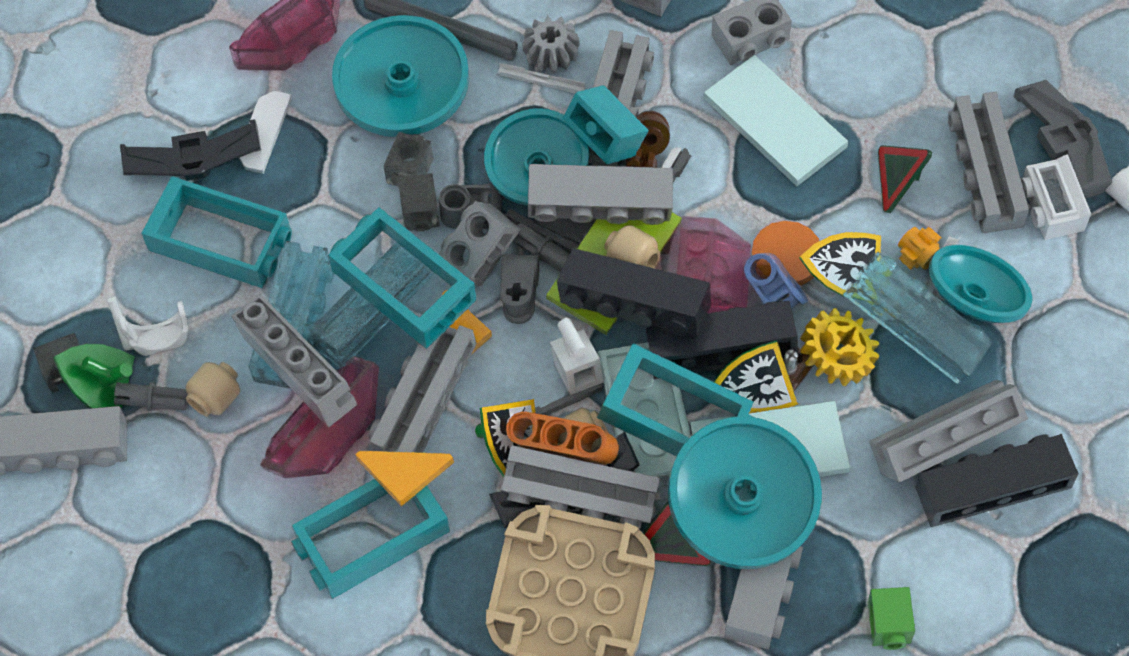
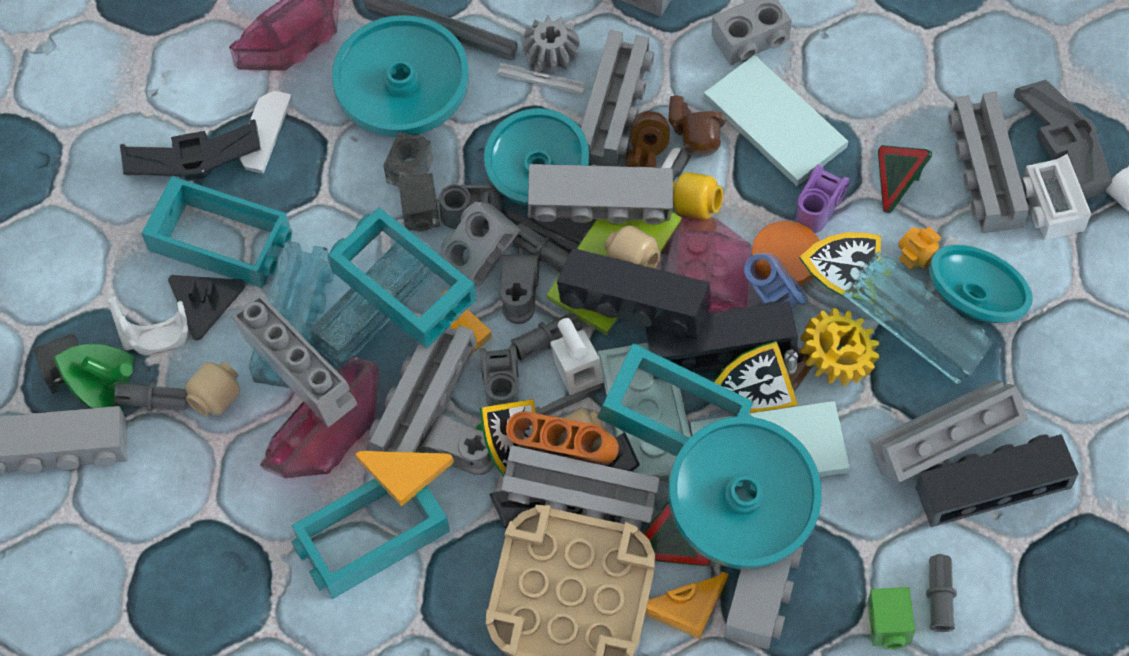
teal brick [562,85,649,164] -> none
none -> black piece [168,275,245,341]
none -> light grey piece [421,415,494,475]
none -> dark grey piece [480,345,519,406]
none -> dark grey axle [511,313,582,361]
none -> light orange tile [645,572,729,639]
none -> reddish brown piece [668,95,725,157]
none -> yellow head [673,172,723,220]
none -> medium lavender piece [795,164,850,233]
none -> dark grey axle [926,554,957,632]

